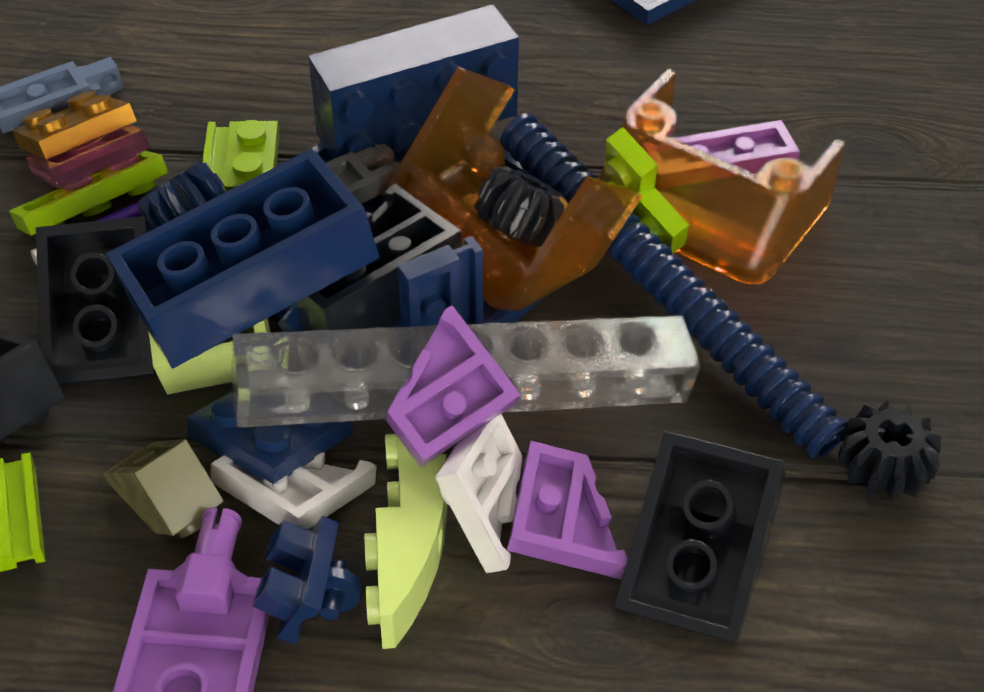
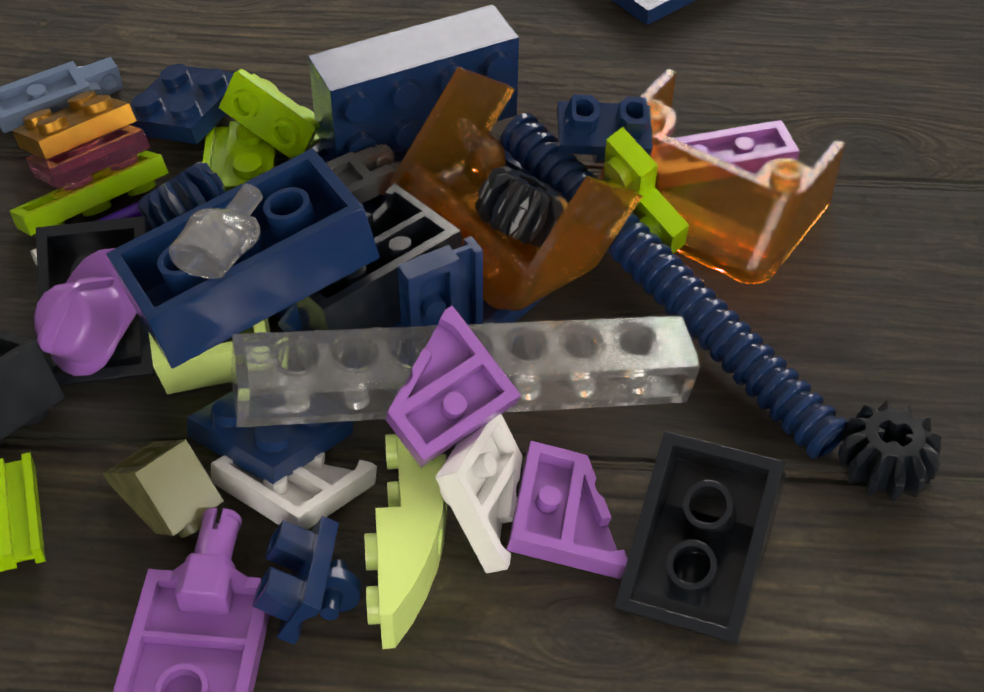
none -> medium lavender piece [34,248,137,376]
none -> dark blue plate [122,64,235,144]
none -> clear piece [169,184,263,279]
none -> lime bracket [218,69,321,159]
none -> dark blue hips [556,94,653,164]

